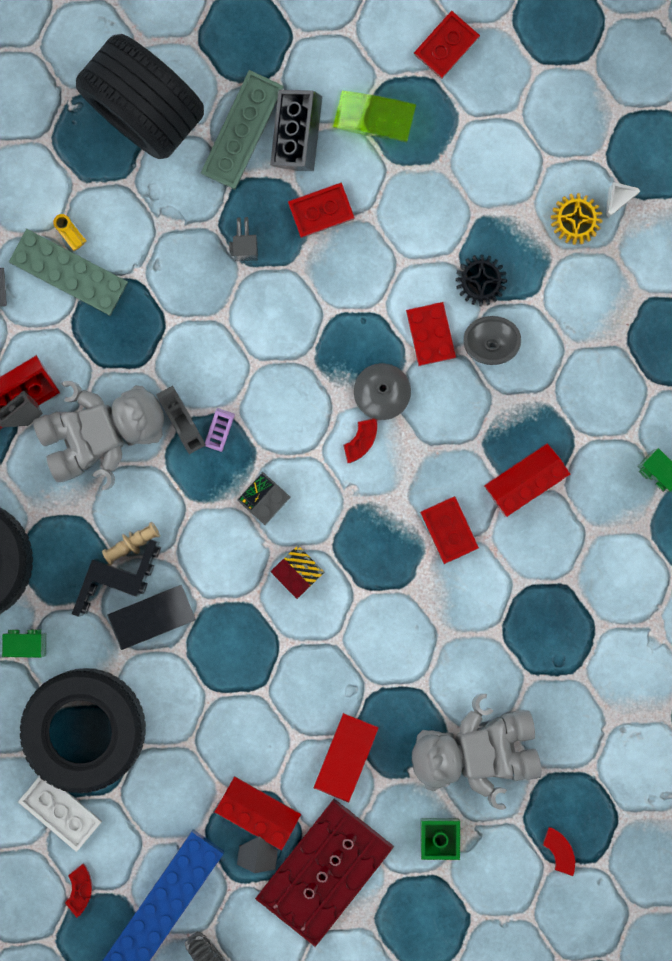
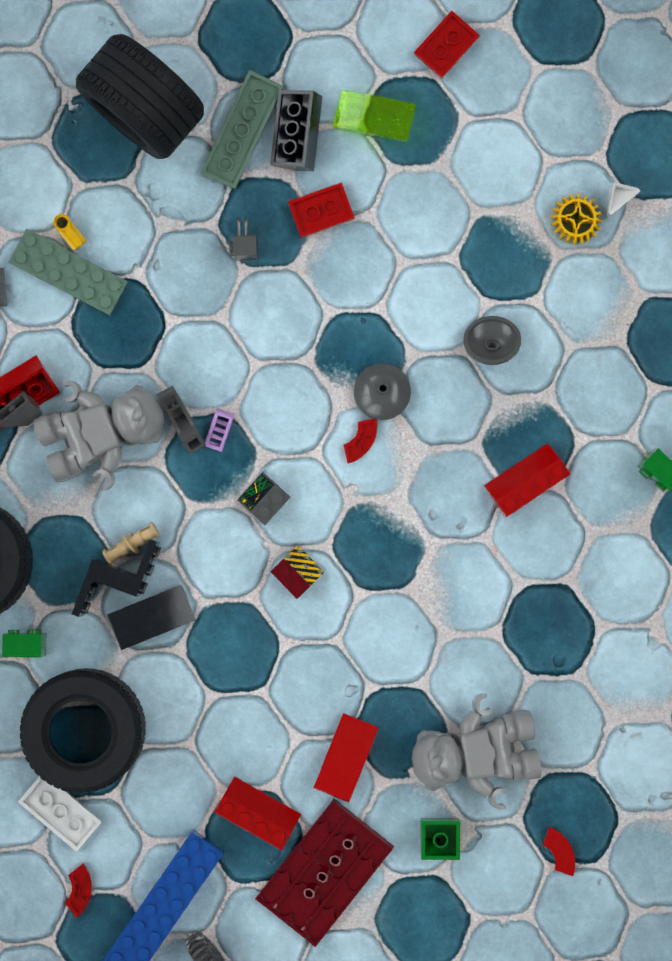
dark grey slope [237,836,278,873] -> none
red plate [406,302,456,366] -> none
red plate [420,496,479,564] -> none
black gear [455,254,507,307] -> none

